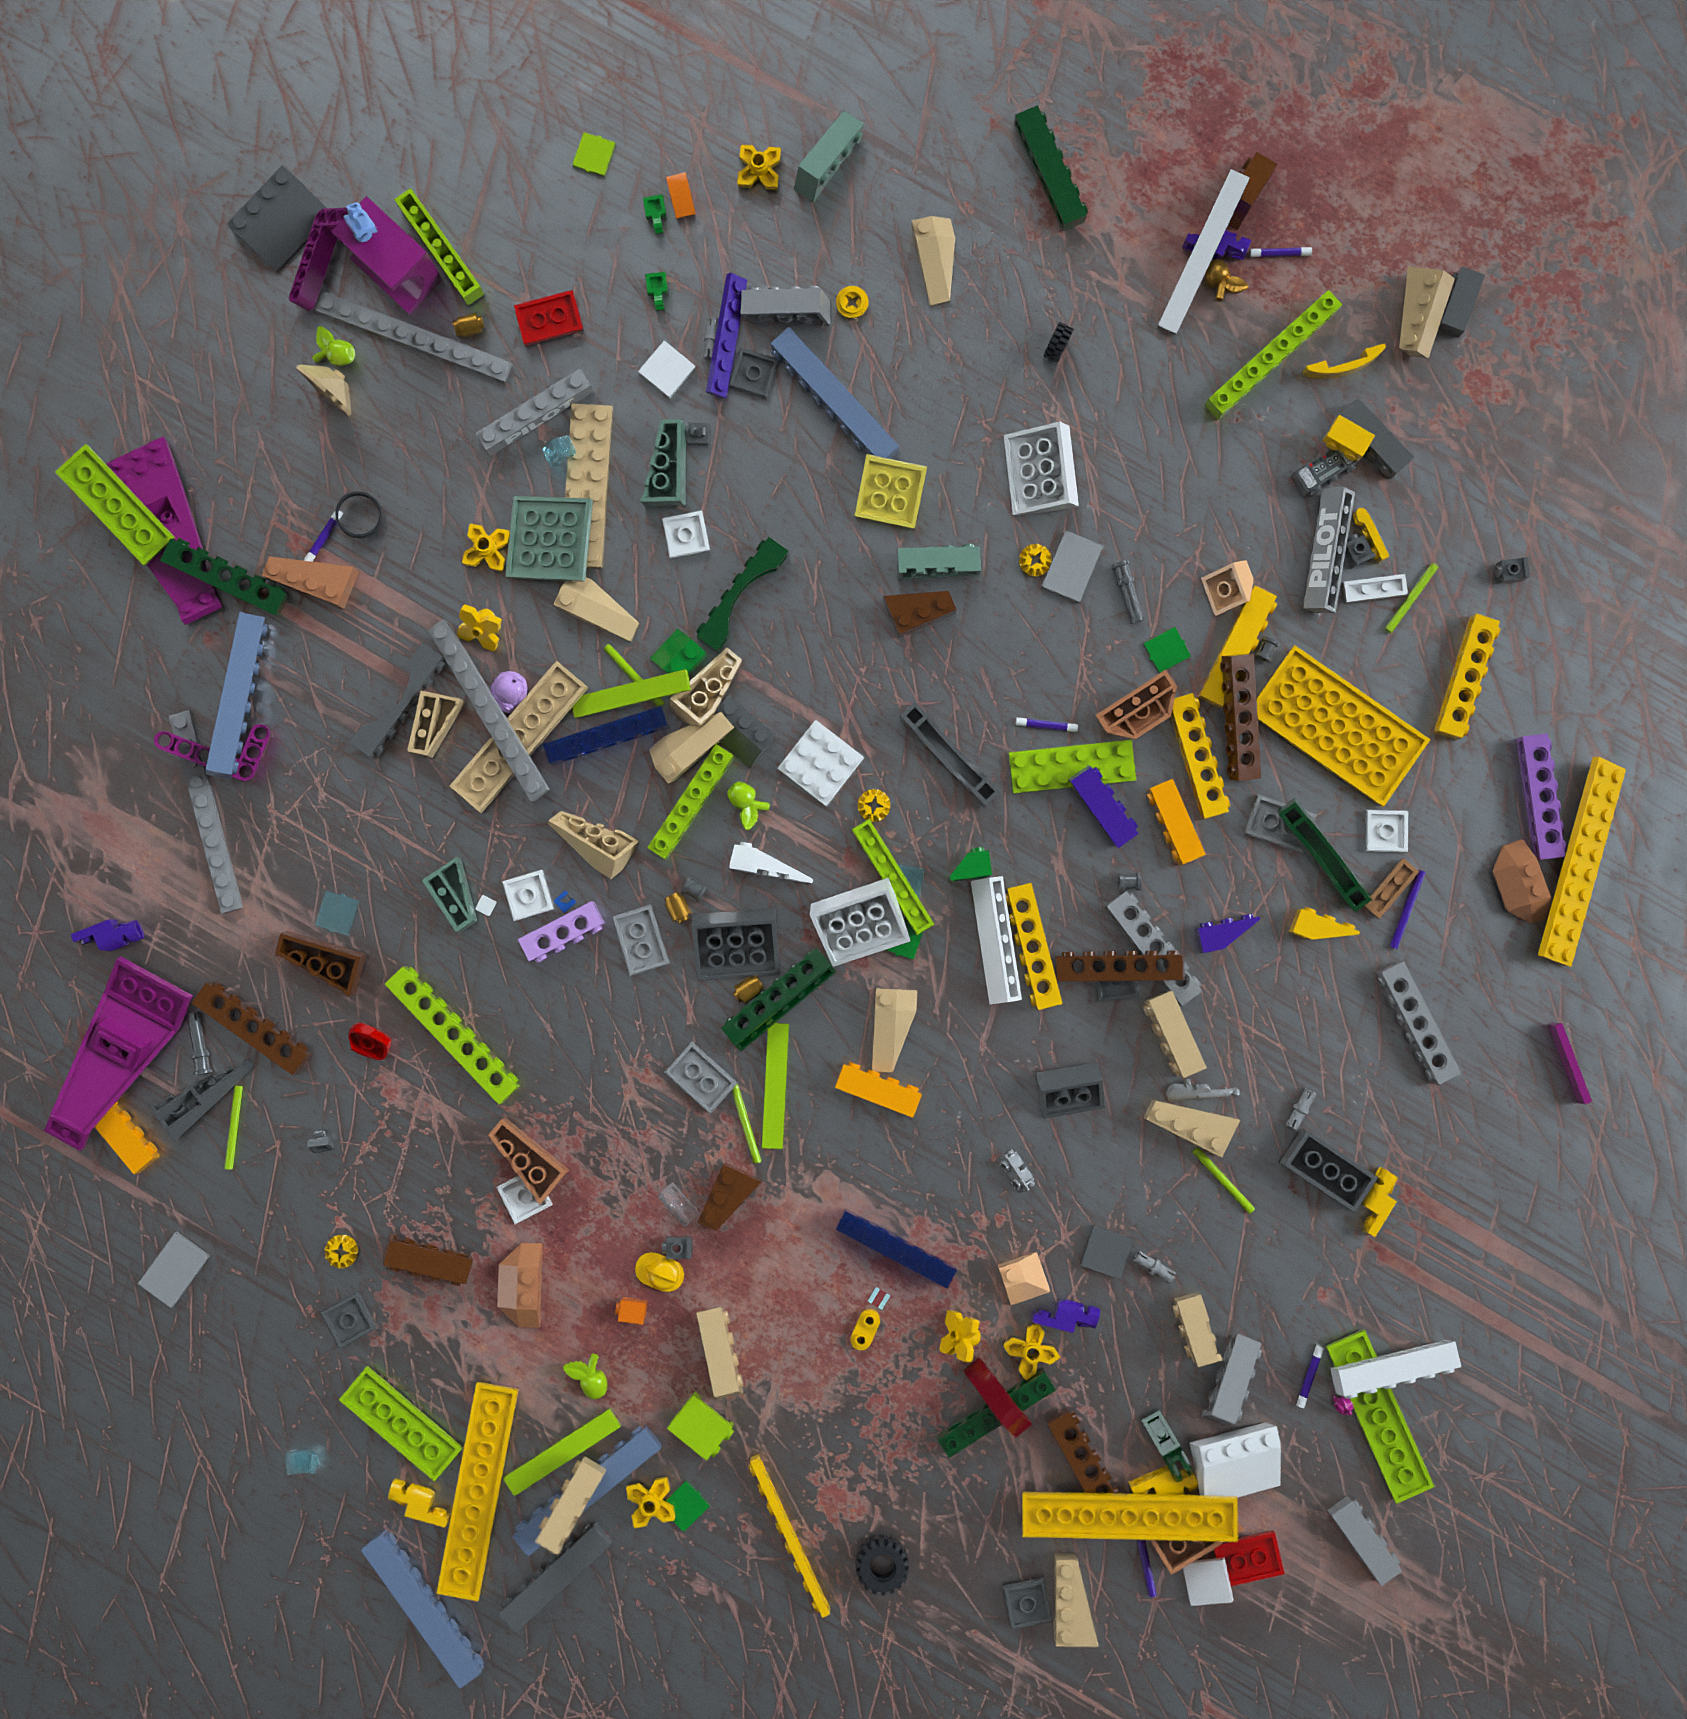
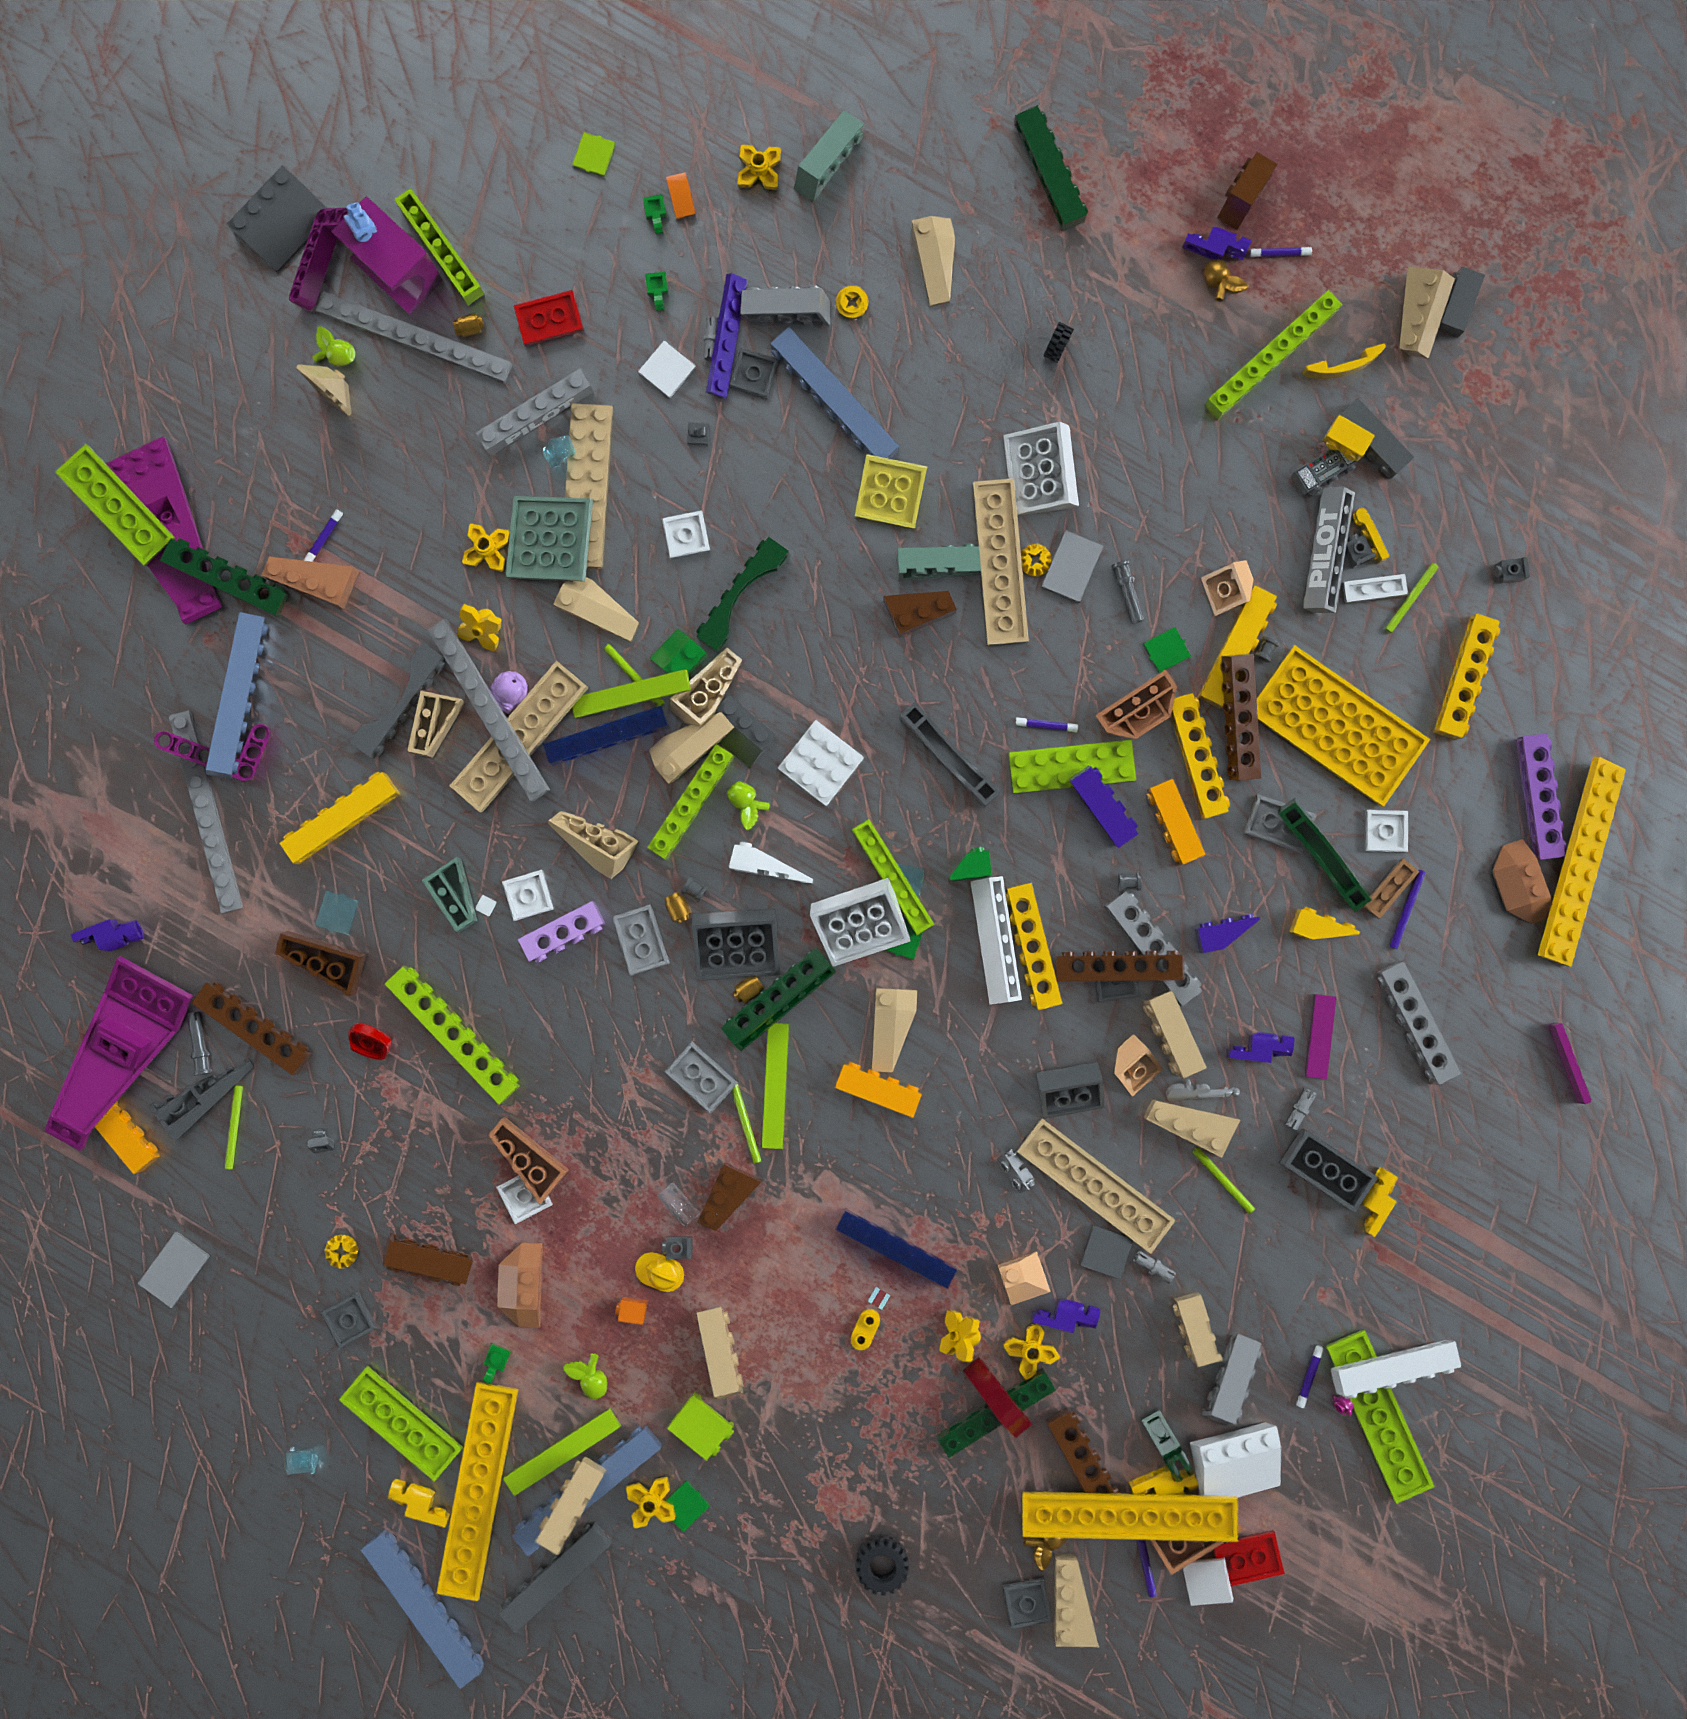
black tyre [335,491,382,538] -> none
blue sticker [554,891,576,913] -> none
sand green wedge [640,419,686,507] -> none
yellow plate [748,1454,830,1618] -> none
yellow gear [858,789,890,822] -> none
white tile [1158,169,1250,334] -> none
light grey brick [1327,1496,1402,1586] -> none
none -> yellow brick [279,772,400,865]
none -> green plate [483,1343,512,1384]
none -> tan plate [973,478,1029,646]
none -> tan plate [1017,1118,1176,1254]
none -> pearl gold piece [1023,1537,1068,1571]
none -> light nougat slope [1114,1034,1163,1097]
none -> dark purple plate [1226,1032,1295,1063]
none -> magenta tile [1305,994,1337,1079]

